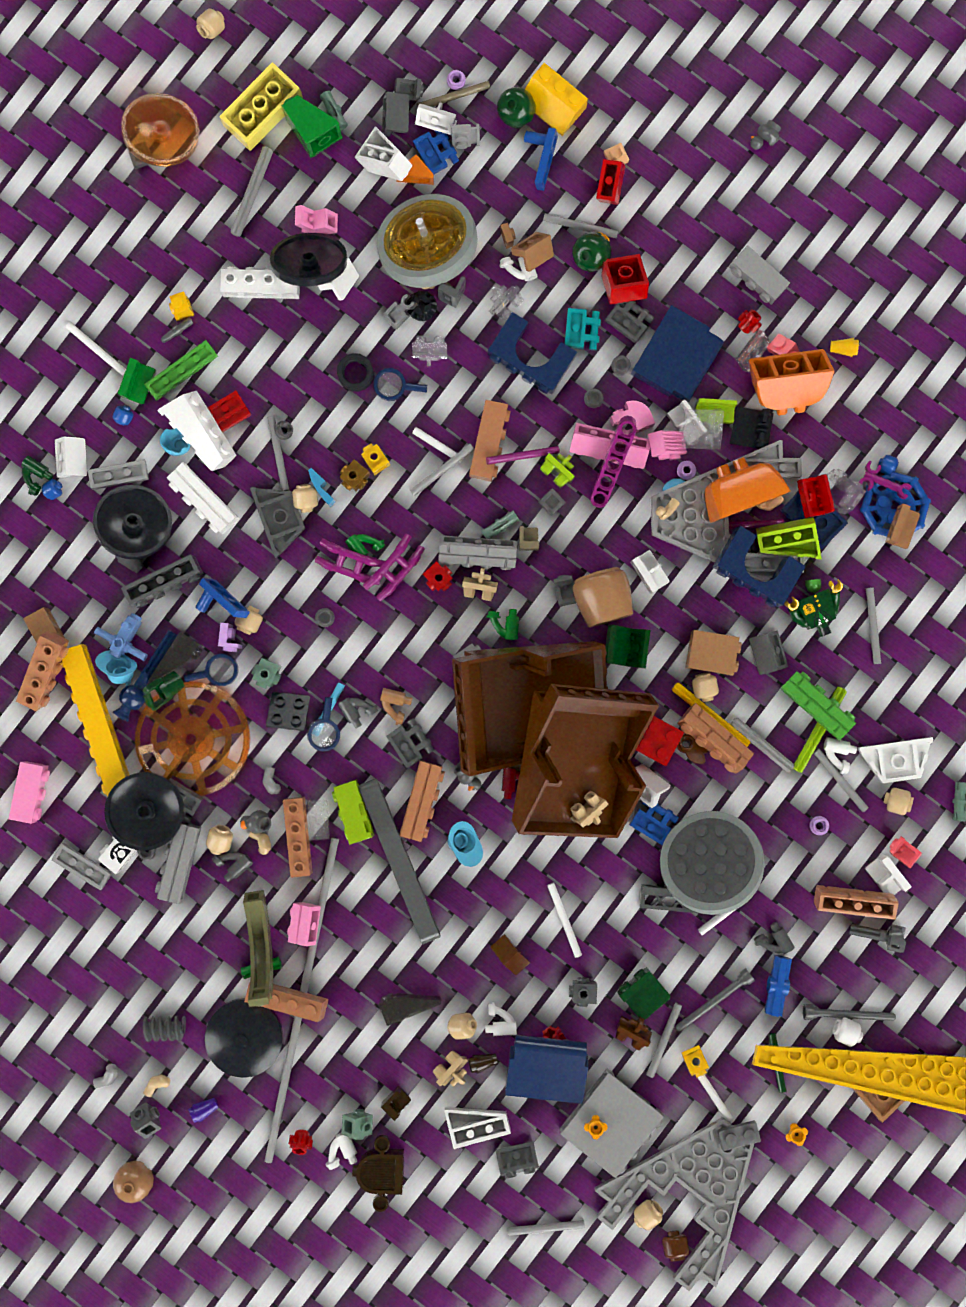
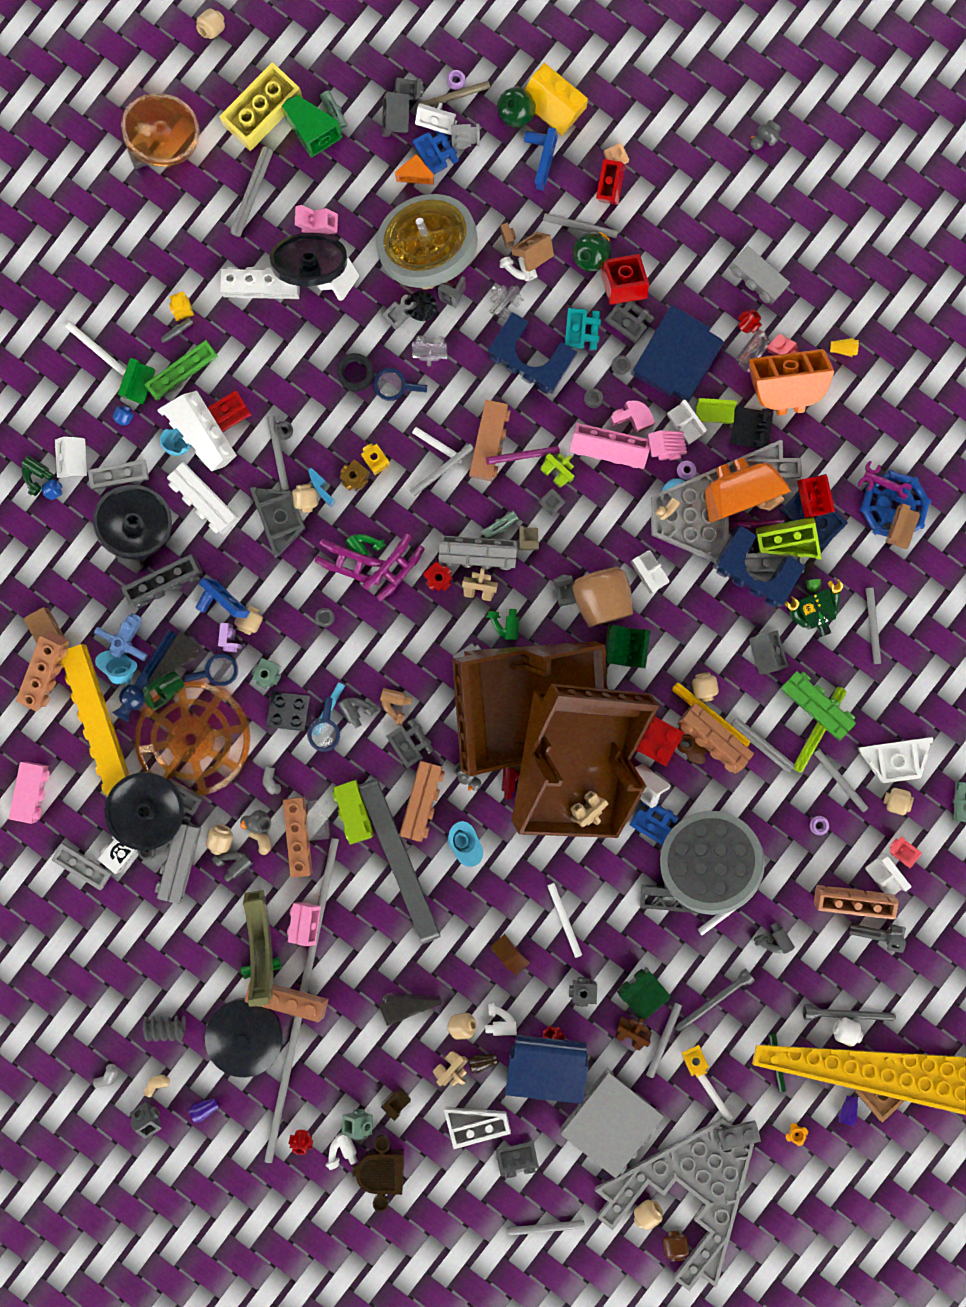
medium nougat cylinder [113,1161,154,1203] -> none
white wedge [355,126,413,181] -> none
light orange plate [584,1115,608,1139] -> none
magenta beam [591,415,636,508] -> none
clear bracket [682,408,724,450] -> none
medium nougat panel [685,630,742,676] -> none
blue piece [765,955,792,1017] -> none
white plant [824,737,857,774] -> none
clear bracket [827,469,866,515] -> none
blue piece [878,455,899,474] -> none
none -> dark purple cone [838,1095,858,1126]

